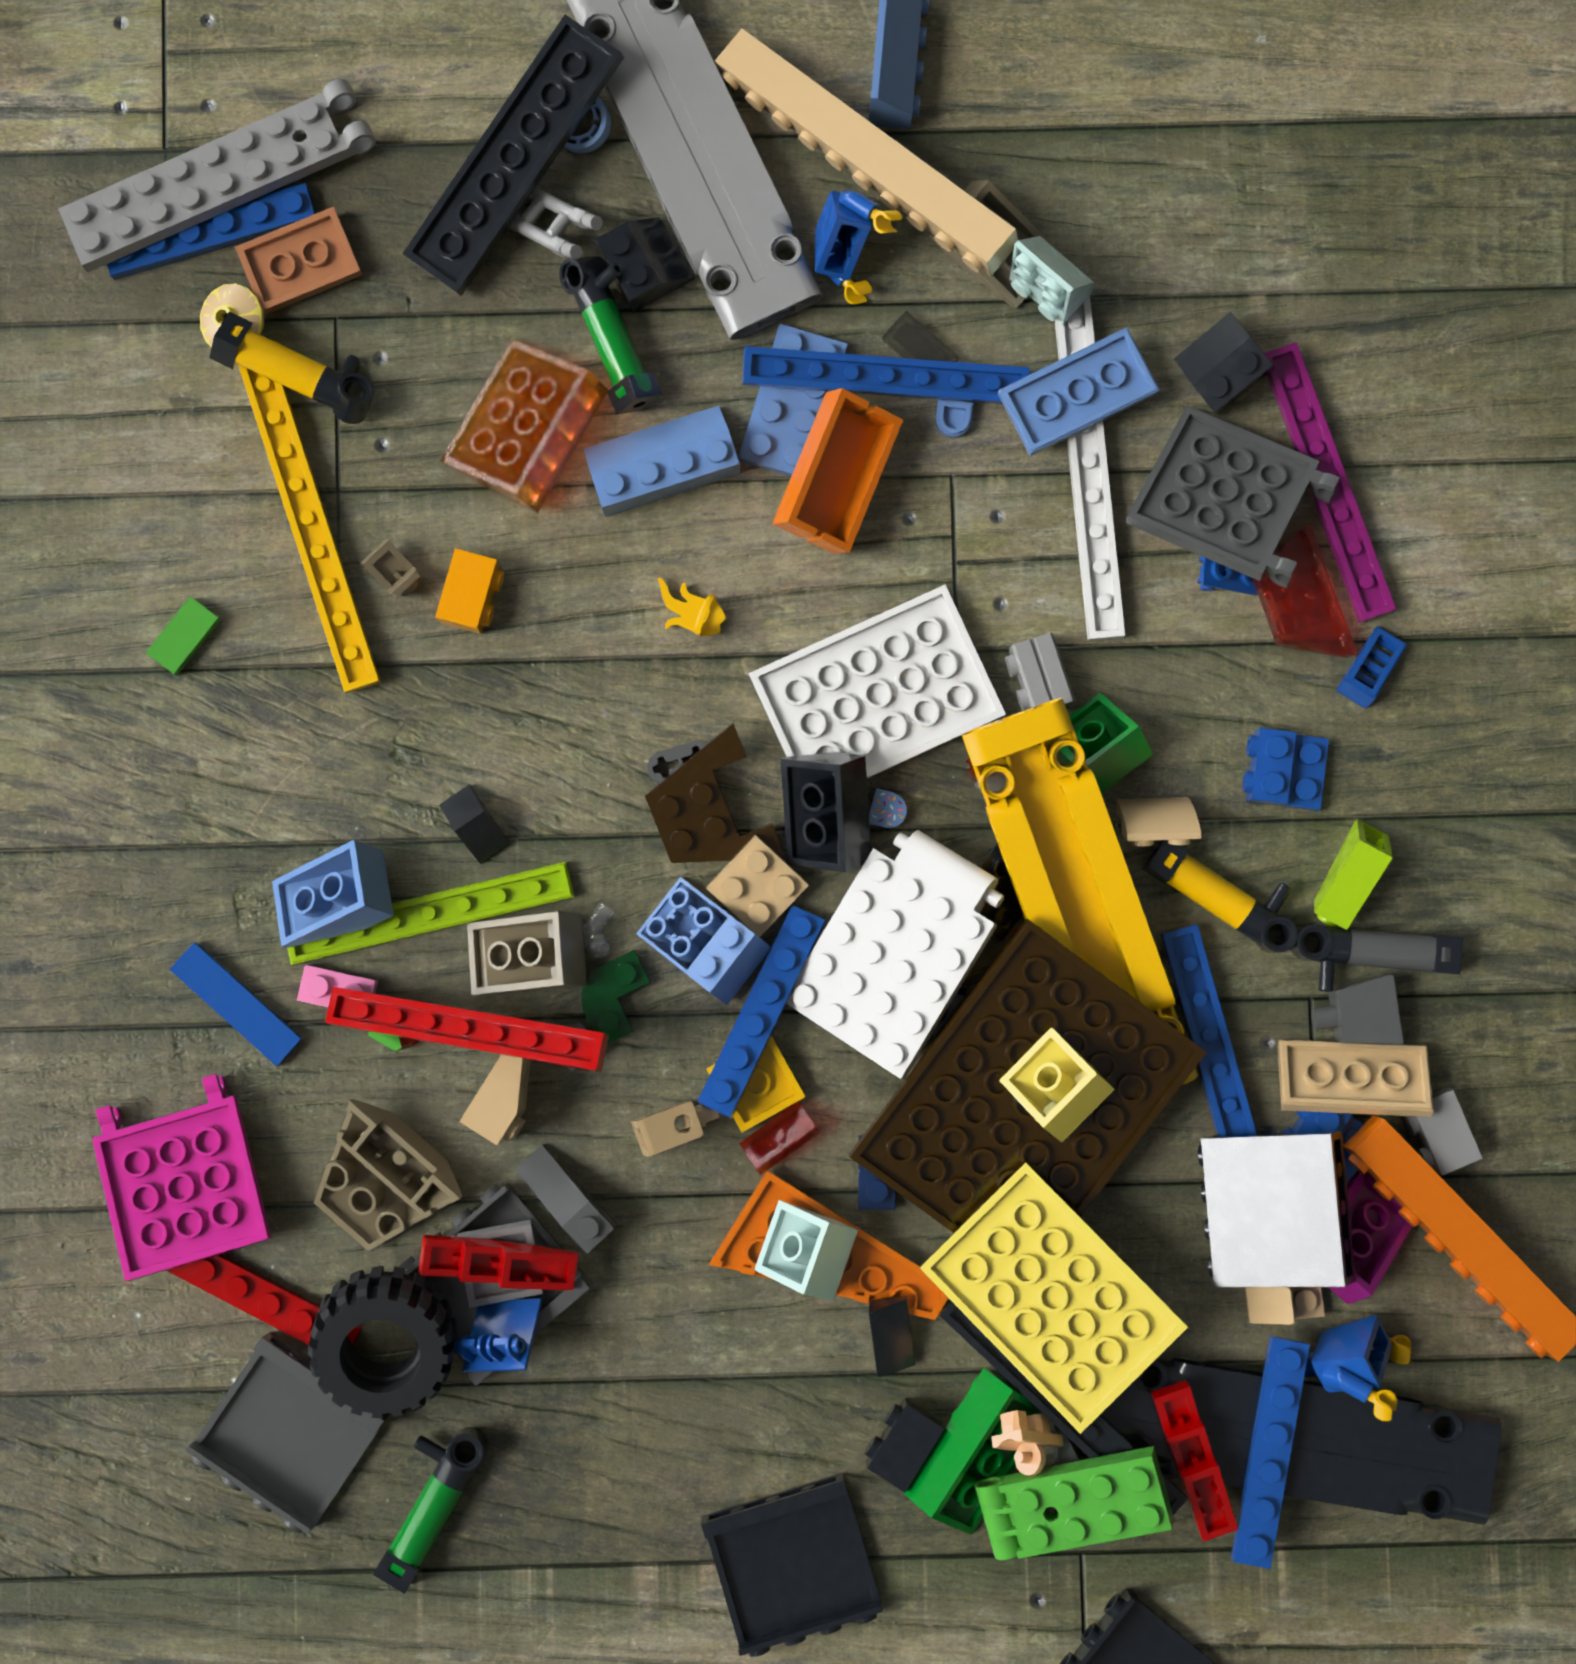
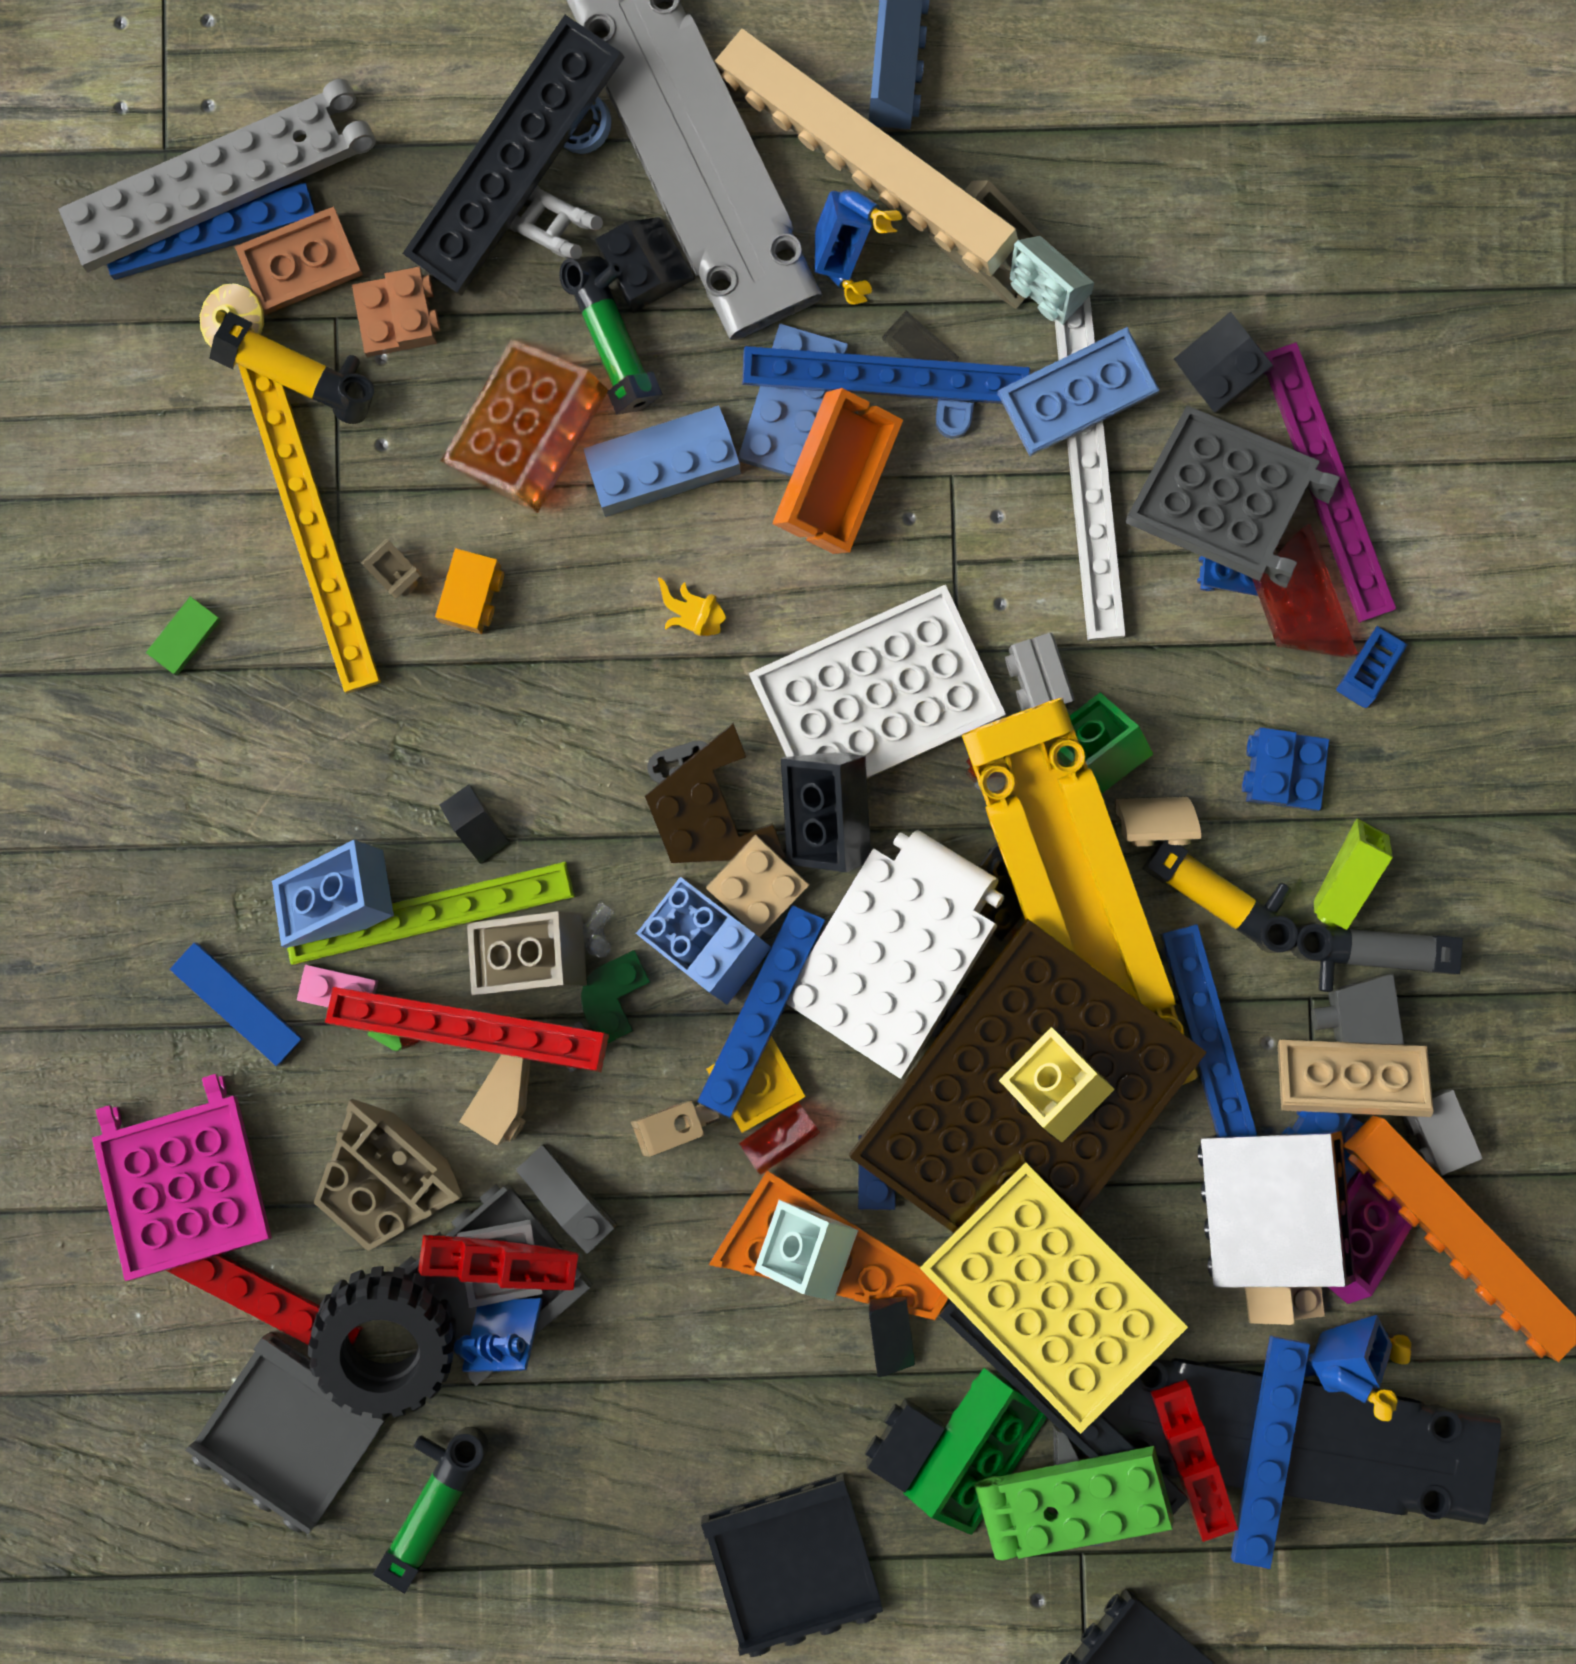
medium blue tile [869,788,907,829] -> none
light nougat hips [992,1410,1064,1476] -> none
none -> nougat plate [352,267,440,357]

